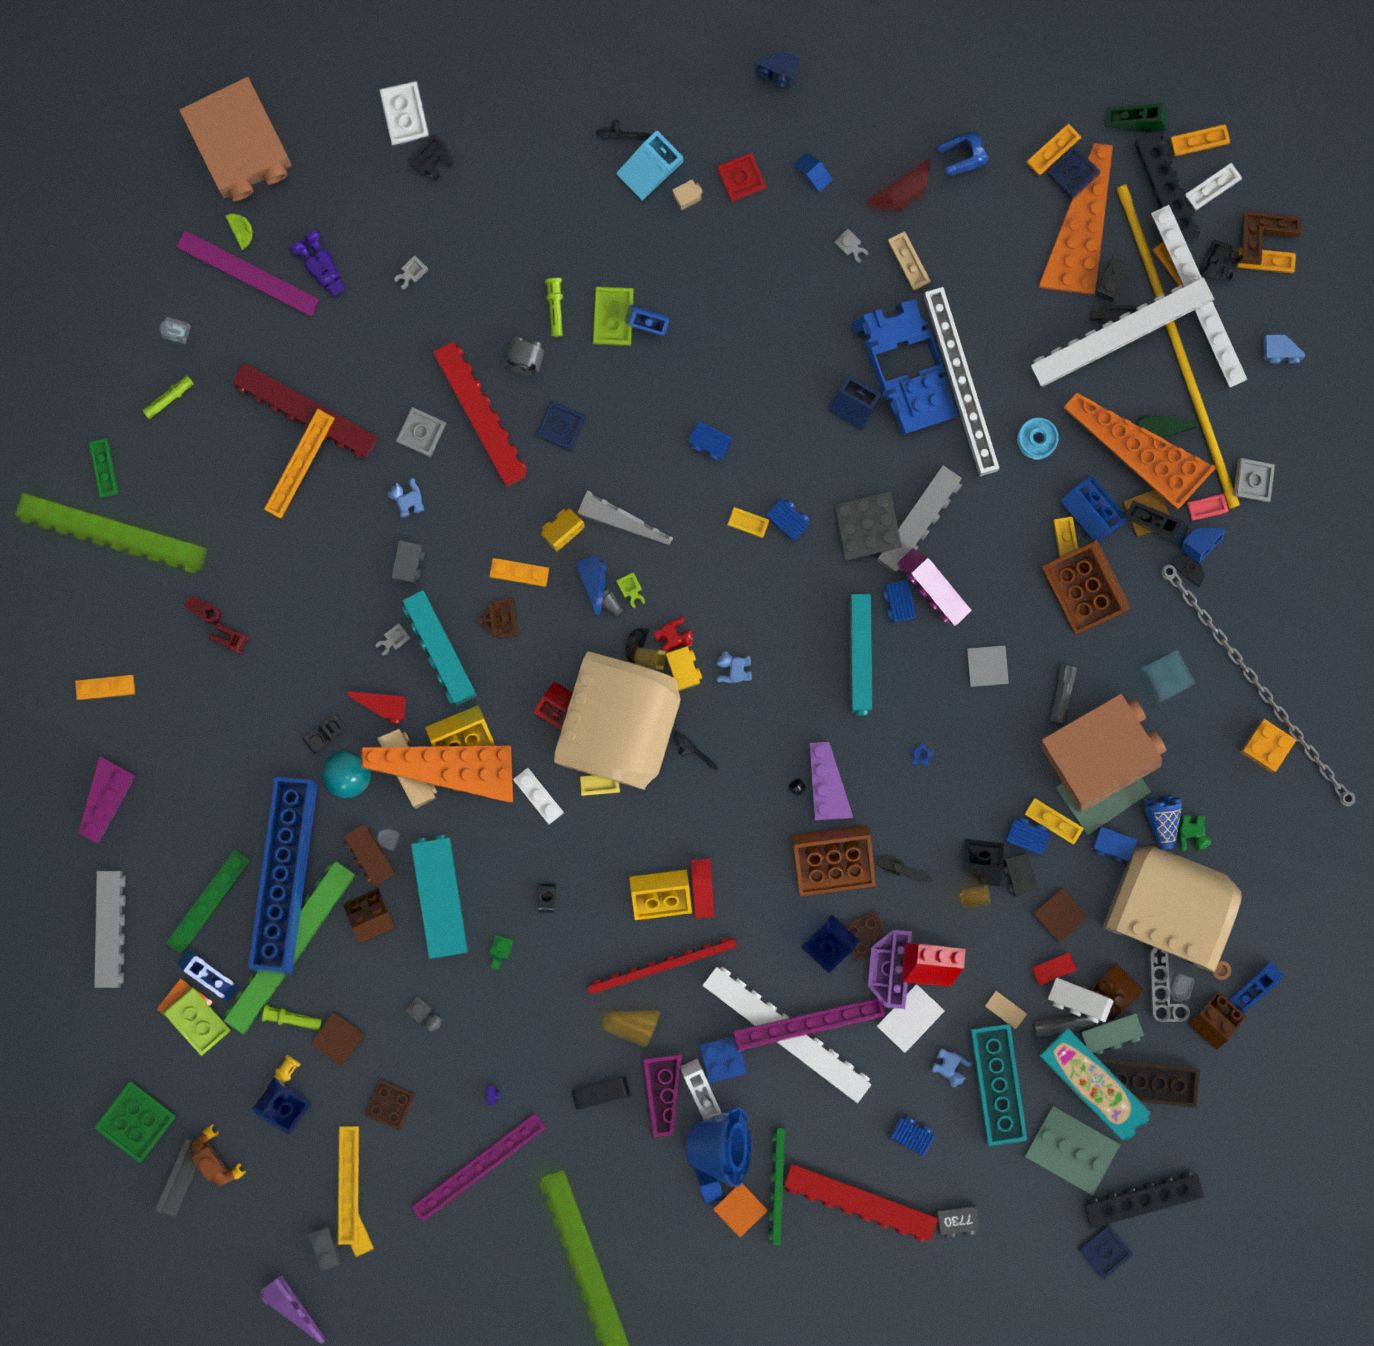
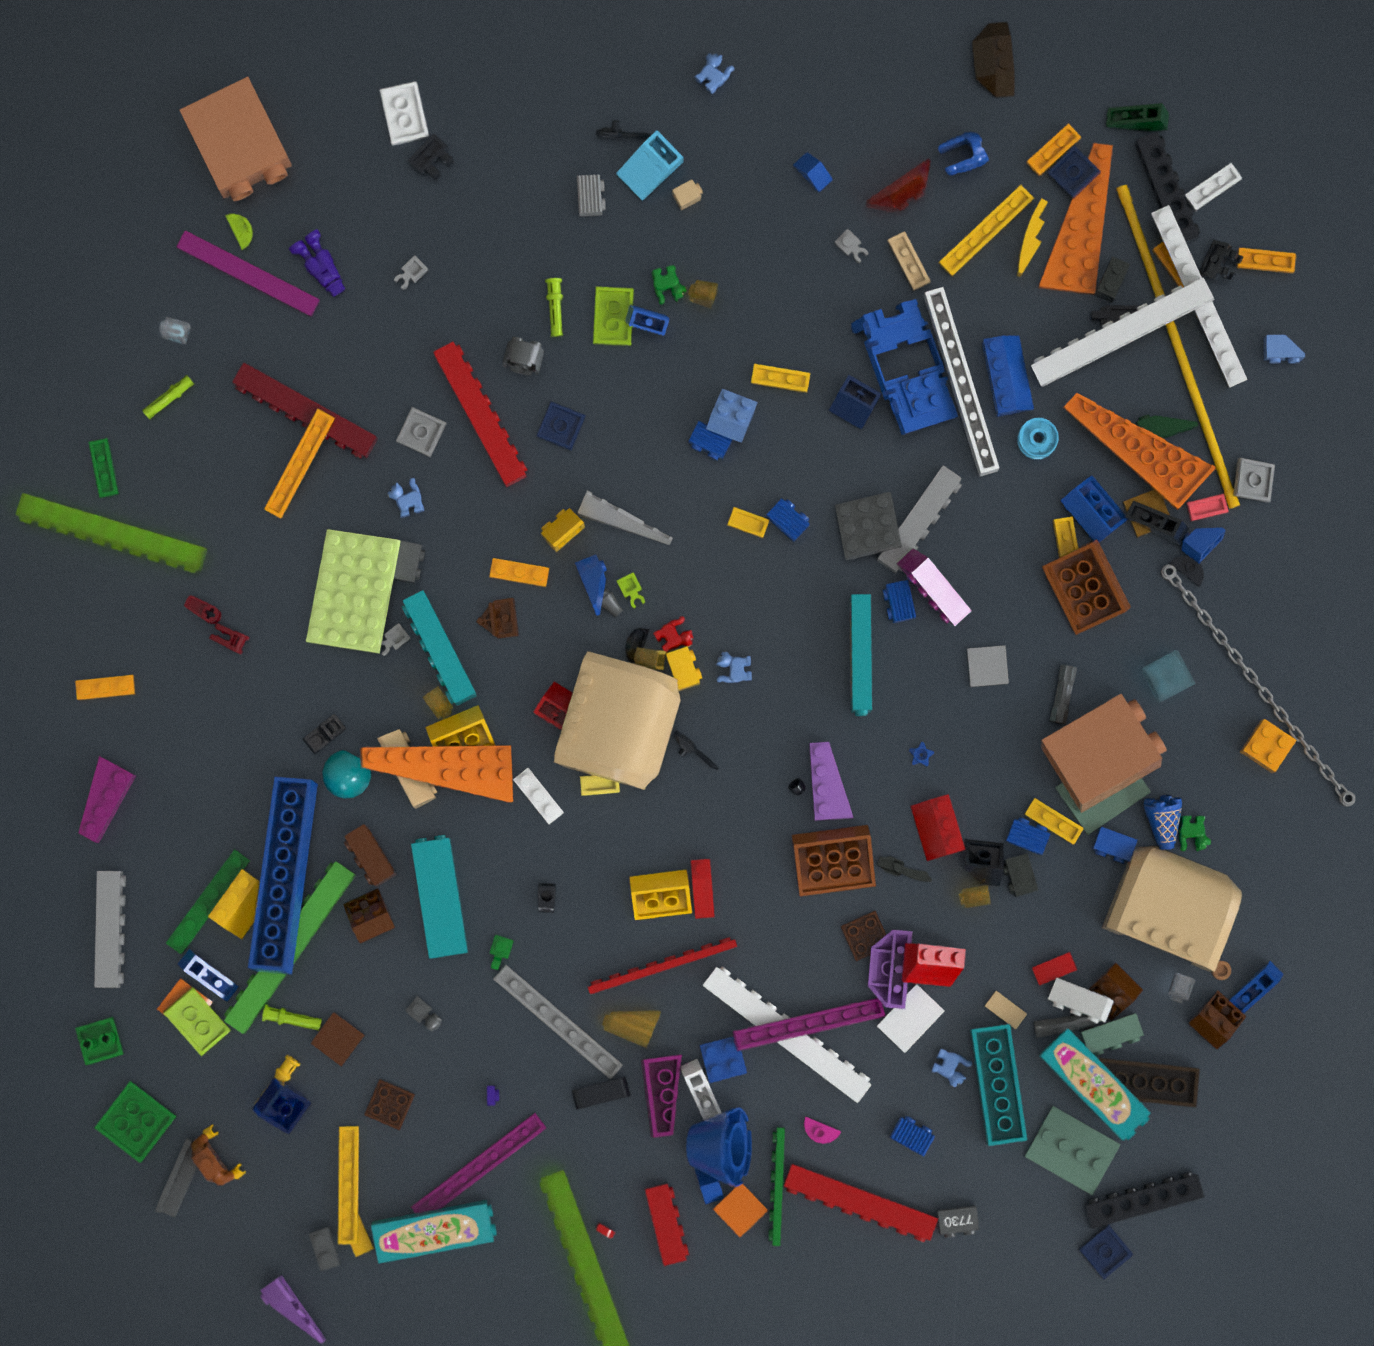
red slope [347,691,407,724] -> none
clear tile [378,829,400,851] -> none
red tile [717,152,766,202] -> none
dark blue slope [755,51,800,88] -> none
clear blue brick [801,914,860,973] -> none
reddish brown tile [1033,888,1088,942] -> none
light grey beam [1148,947,1190,1022] -> none
light orange plate [1170,124,1230,157] -> none
reddish brown plate [1241,211,1301,265] -> none
none -> green plate [75,1017,124,1065]
none -> yellow slope [208,869,260,939]
none -> yellowish green plate [306,529,401,654]
none -> brick [371,1200,497,1264]
none -> clear yellow slope [423,686,453,719]
none -> light grey tile [494,965,623,1080]
none -> light grey brick [577,175,606,217]
none -> red tile [595,1222,616,1239]
none -> red brick [645,1183,689,1266]
none -> green animal [651,265,687,305]
none -> clear yellow slope [688,280,718,309]
none -> medium blue animal [694,53,734,94]
none -> medium blue brick [706,389,758,443]
none -> yellow plate [751,364,810,393]
none -> dark pink plate [804,1117,841,1144]
none -> red slope [910,794,965,861]
none -> yellow plate [939,185,1034,277]
none -> dark brown wedge [972,22,1015,98]
none -> blue slope [982,336,1034,417]
none -> yellow slope [1017,198,1048,277]

